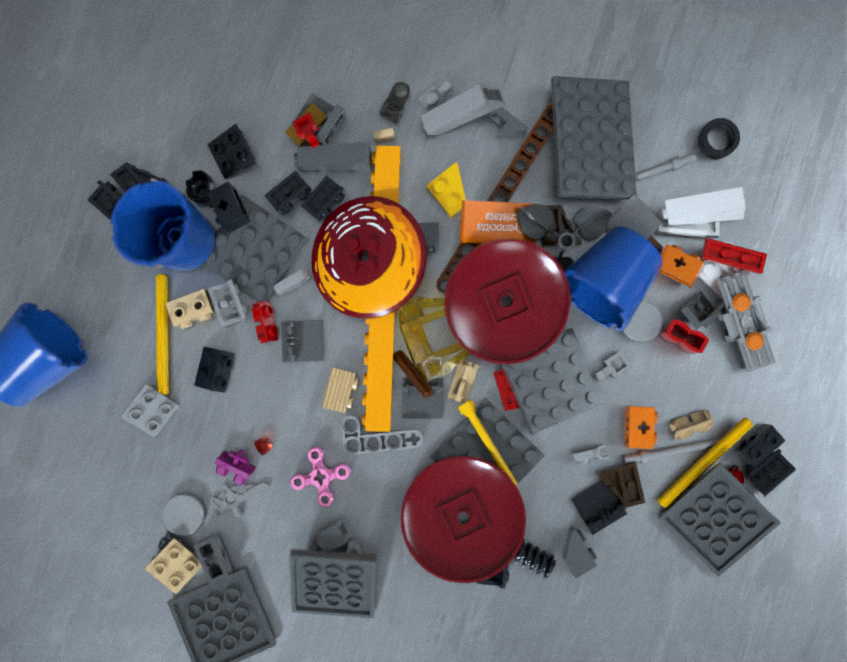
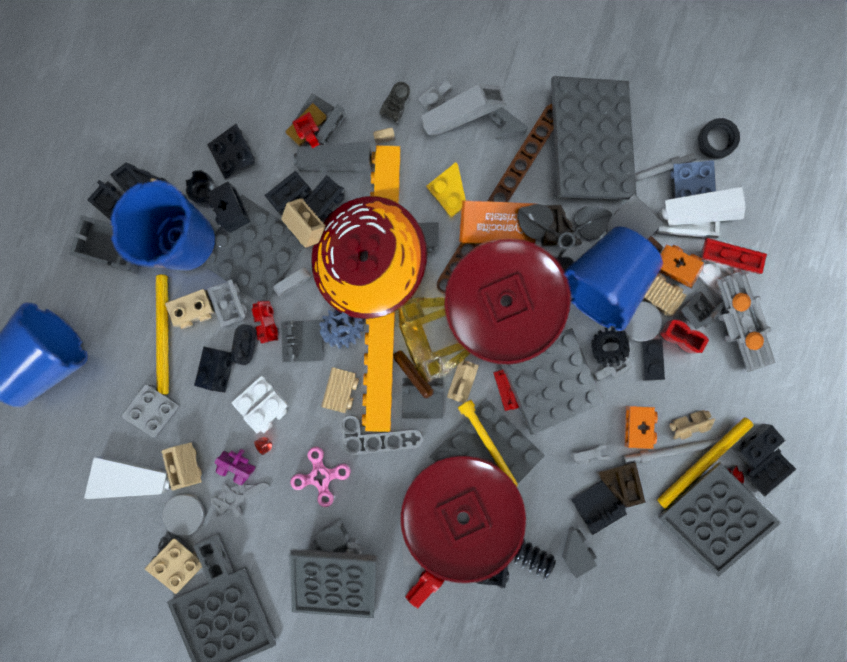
none -> dark grey piece [69,215,138,274]
none -> white slope [84,456,171,499]
none -> tan brick [161,442,202,490]
none -> black plate [231,324,256,365]
none -> white plate [232,376,290,434]
none -> tan brick [281,198,325,248]
none -> sand blue gear [319,309,364,349]
none -> red piece [405,570,445,609]
none -> black tyre [591,327,630,367]
none -> black plate [641,339,665,381]
none -> tan brick [643,273,686,317]
none -> sand blue hinge [671,161,716,198]

